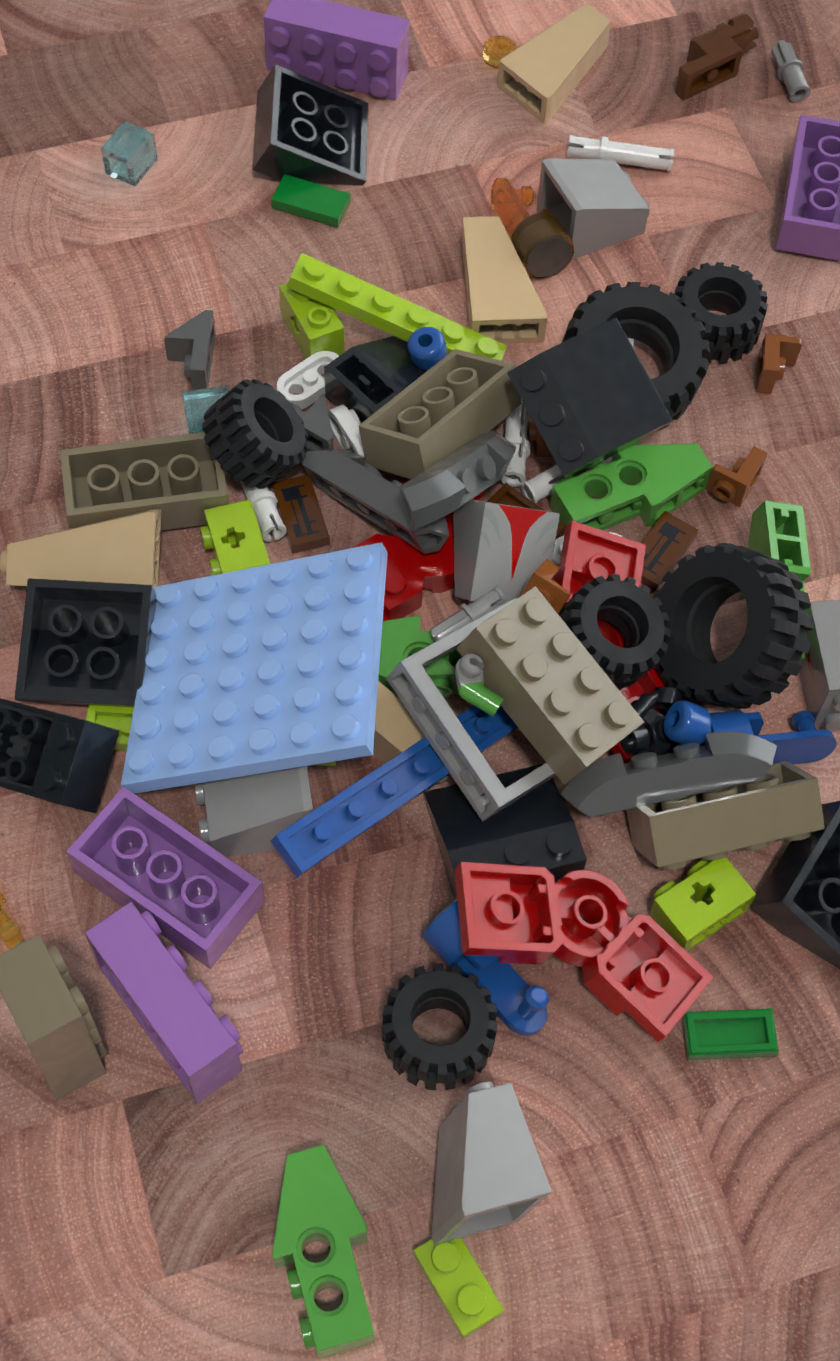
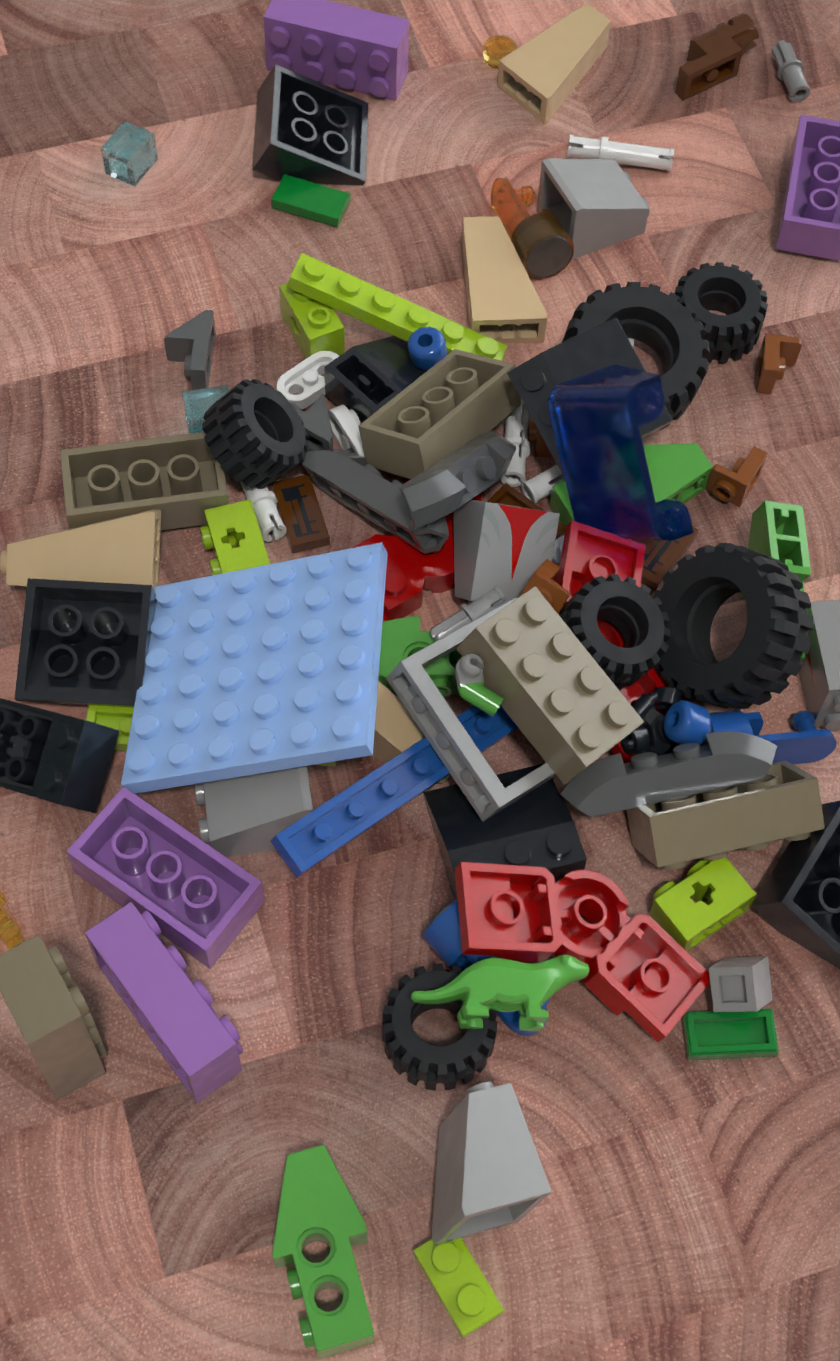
none -> bright green animal [411,955,590,1031]
none -> clear blue windscreen [548,364,694,541]
none -> light grey panel [709,956,773,1012]

